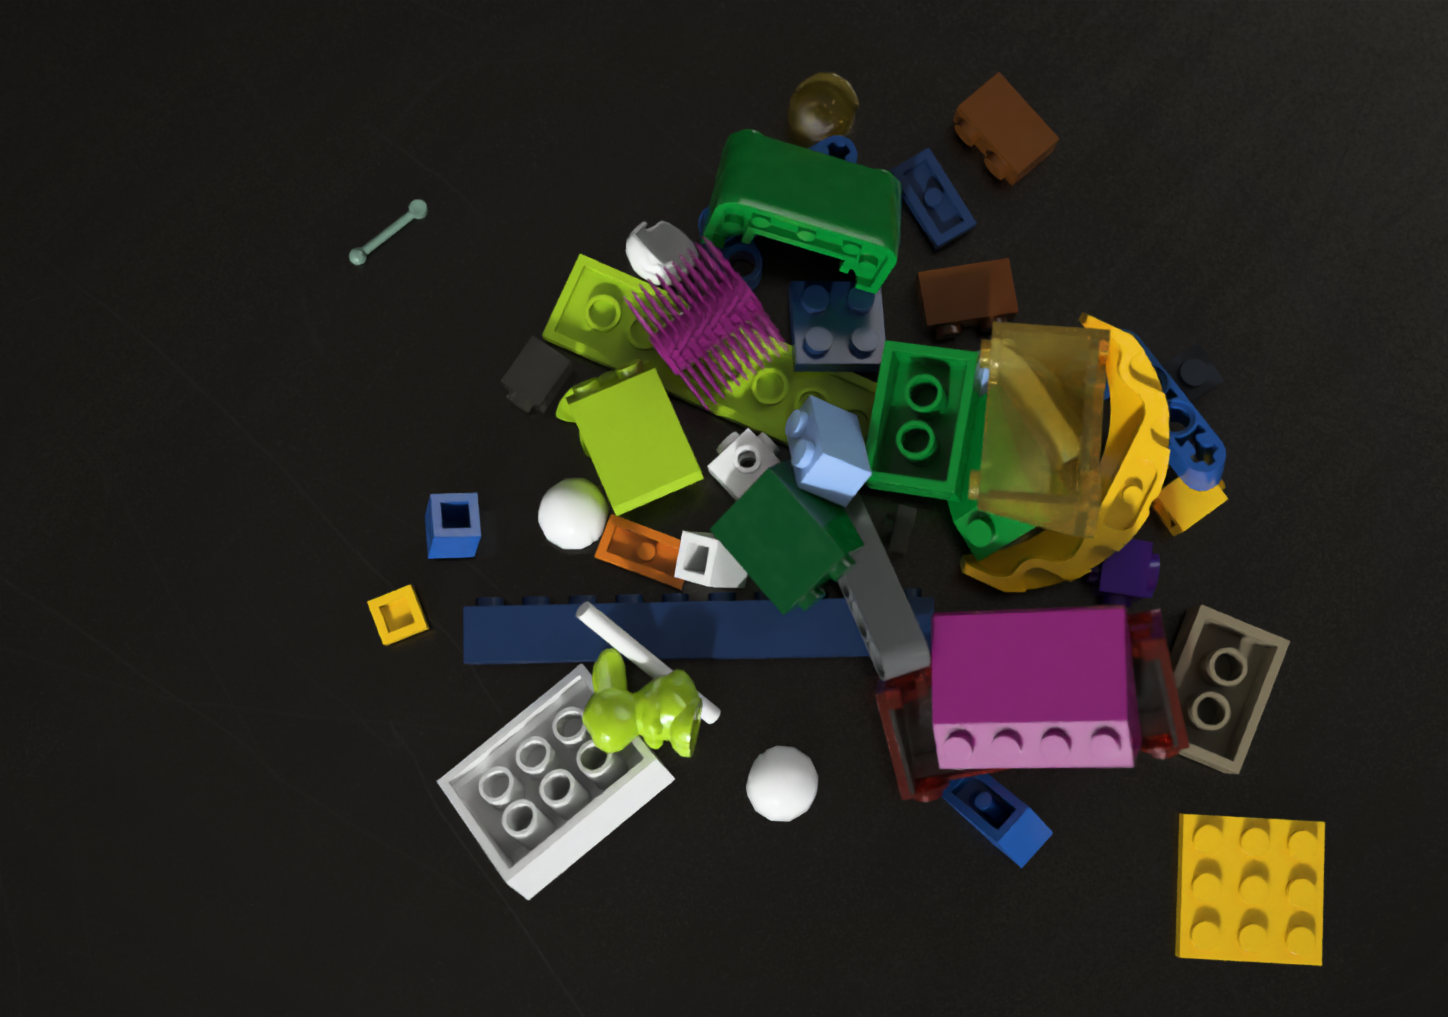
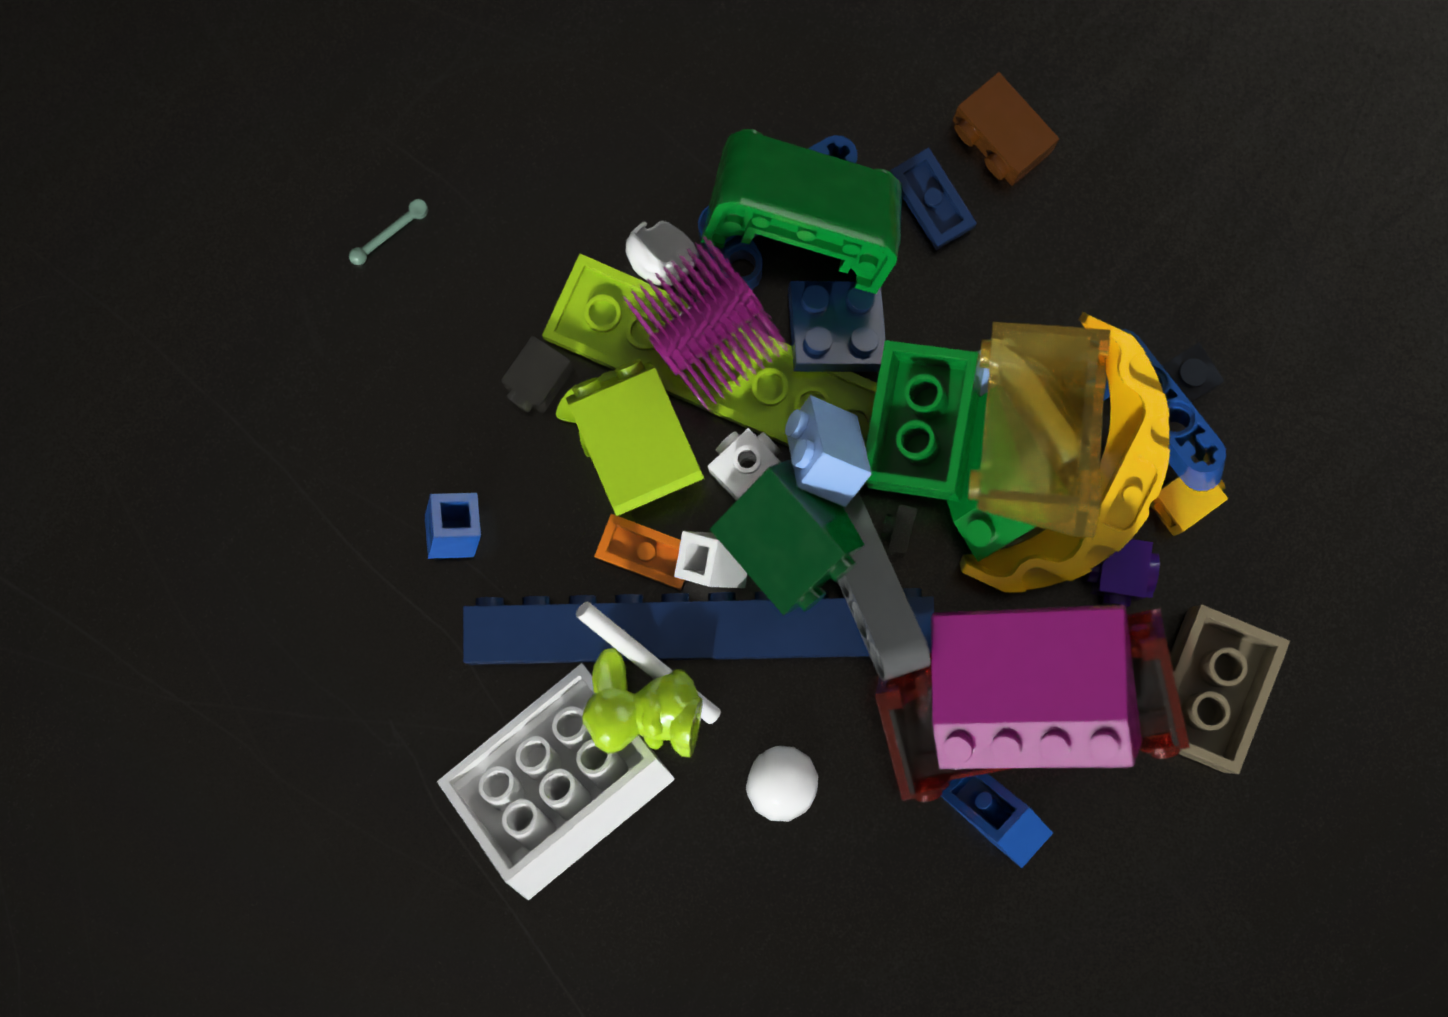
yellow plate [367,584,430,646] -> none
white hair [538,478,610,549] -> none
clear yellow hair [787,72,859,146] -> none
reddish brown piece [914,258,1019,339] -> none
yellow plate [1175,813,1325,966] -> none

